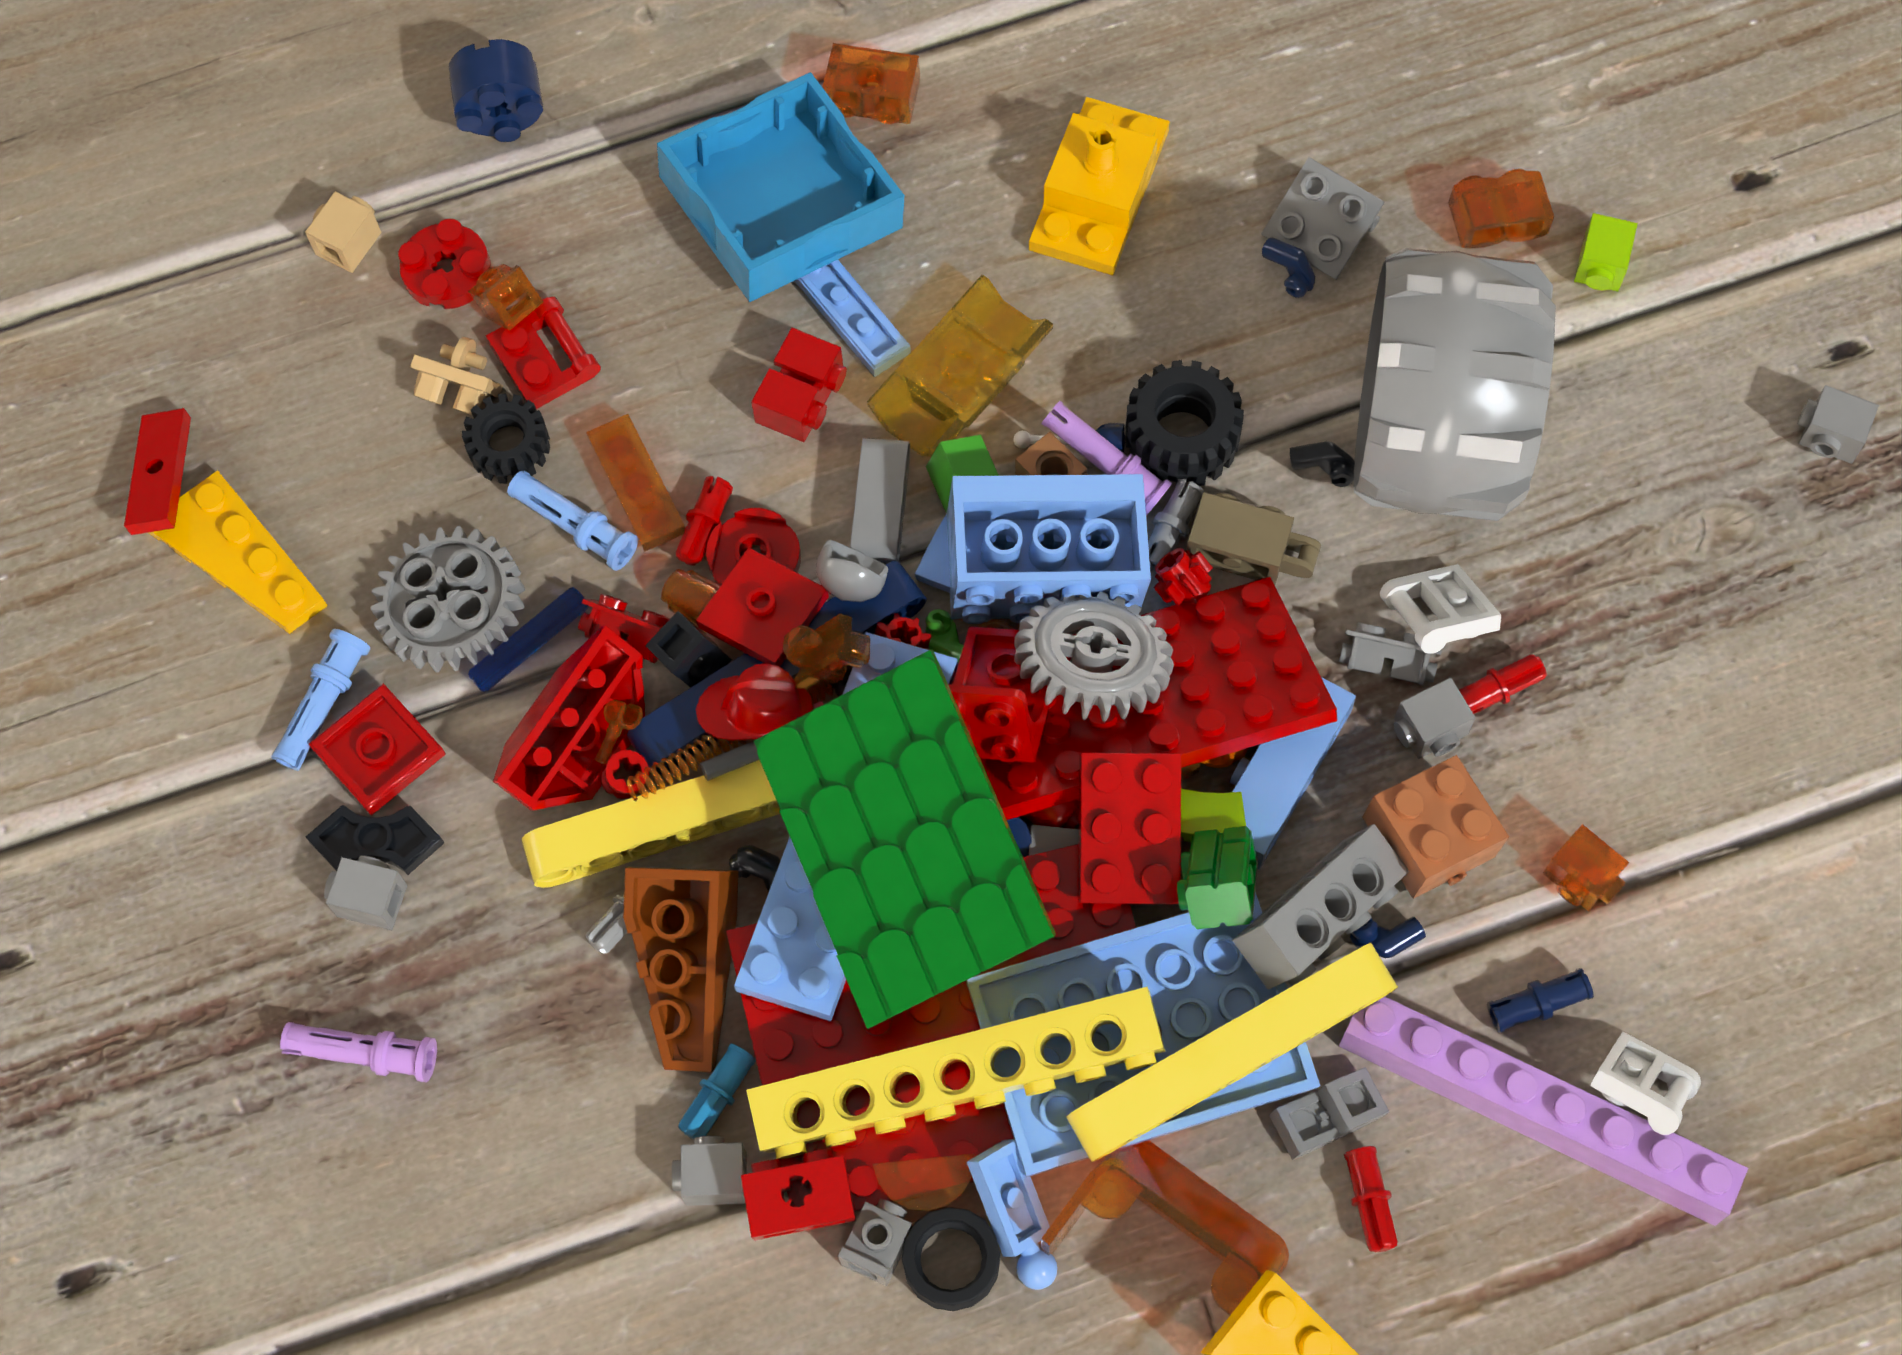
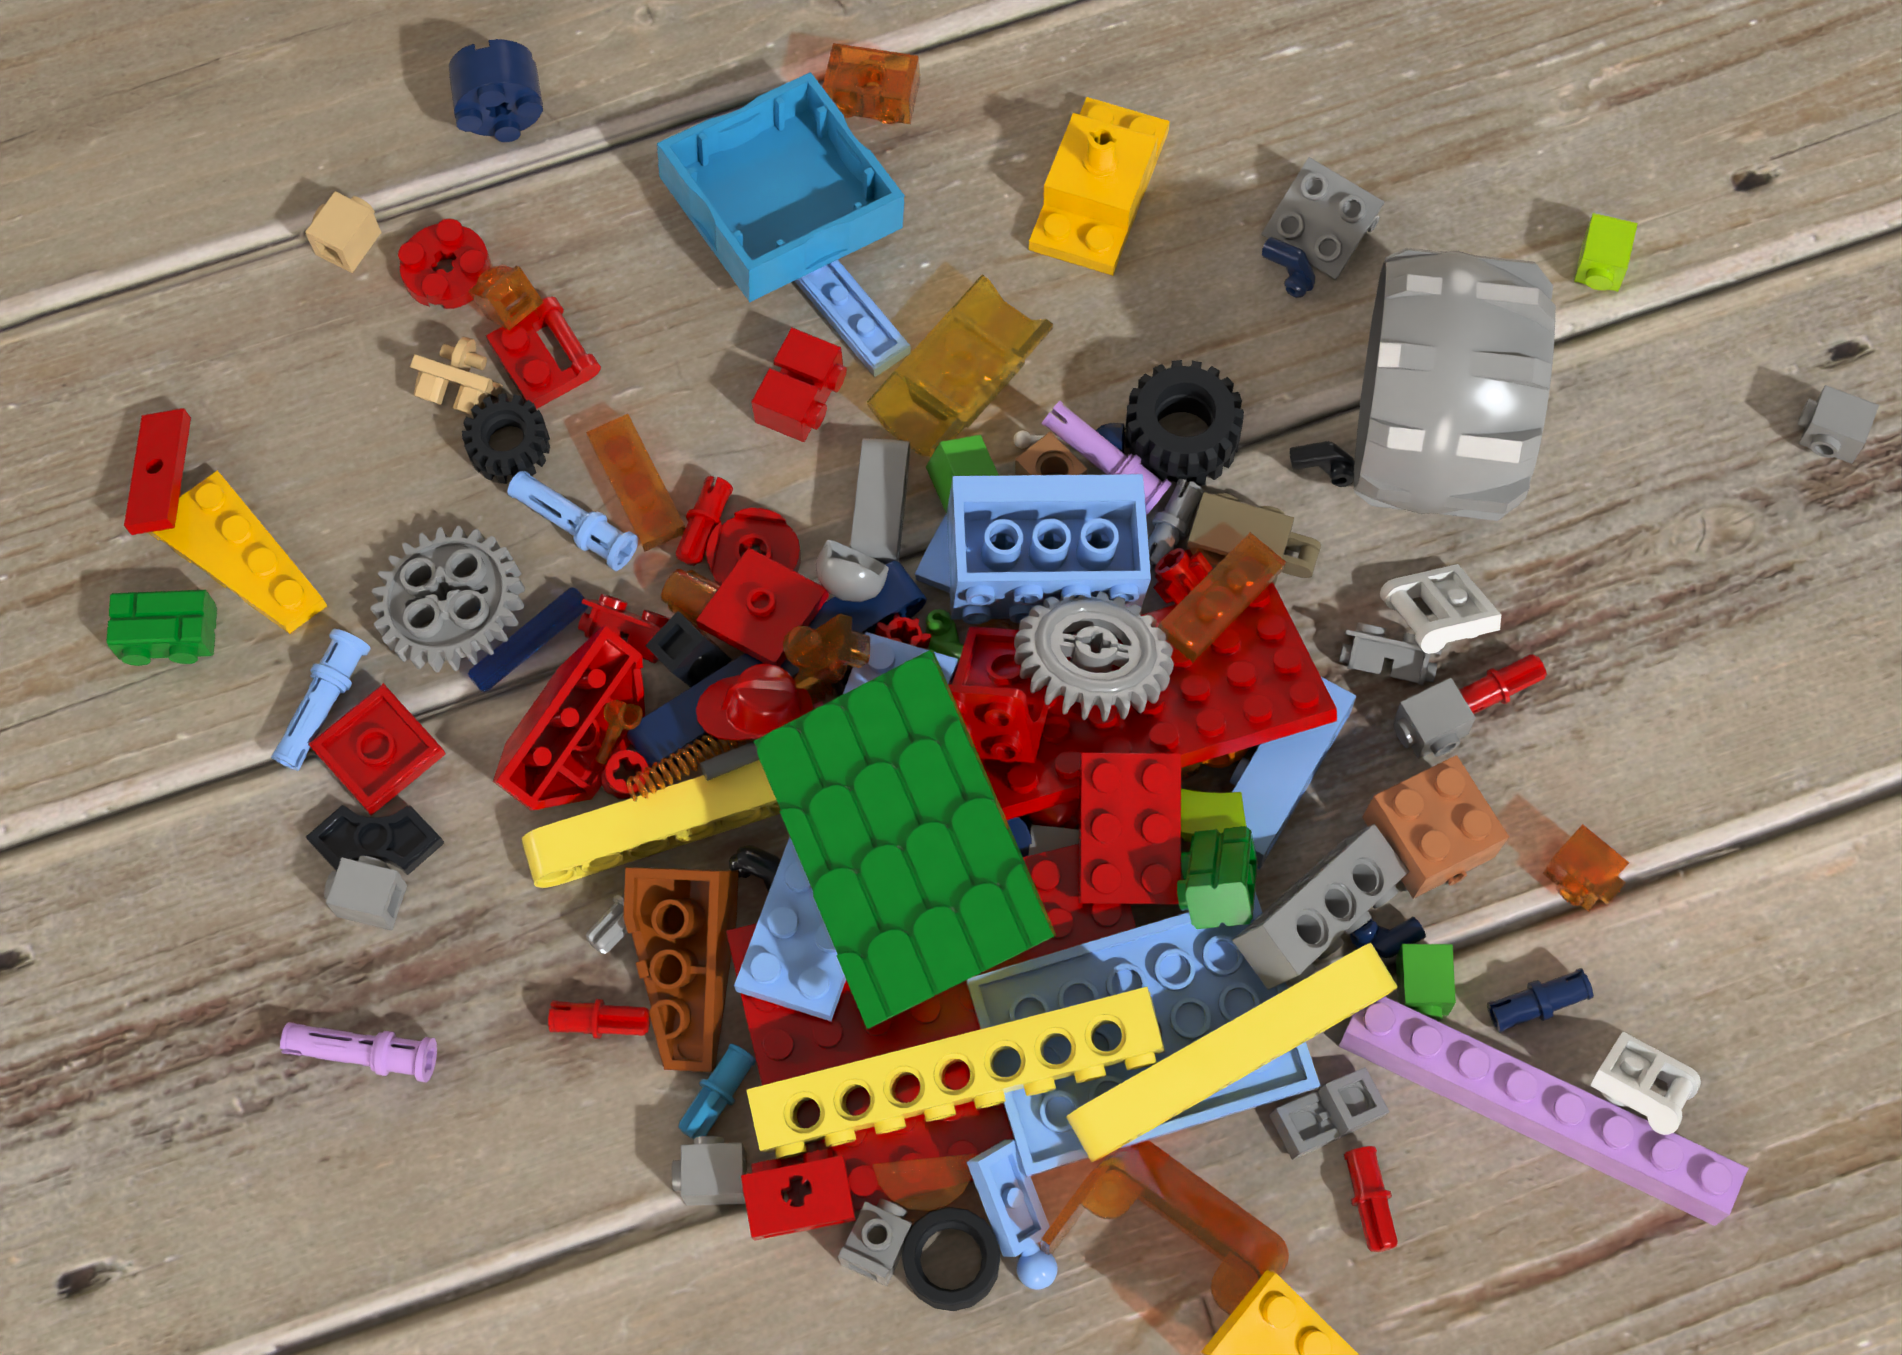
clear orange brick [1448,169,1554,249] -> none
none -> green brick [106,590,217,666]
none -> red axle [548,999,650,1039]
none -> clear orange plate [1158,532,1287,662]
none -> bright green brick [1396,944,1456,1021]

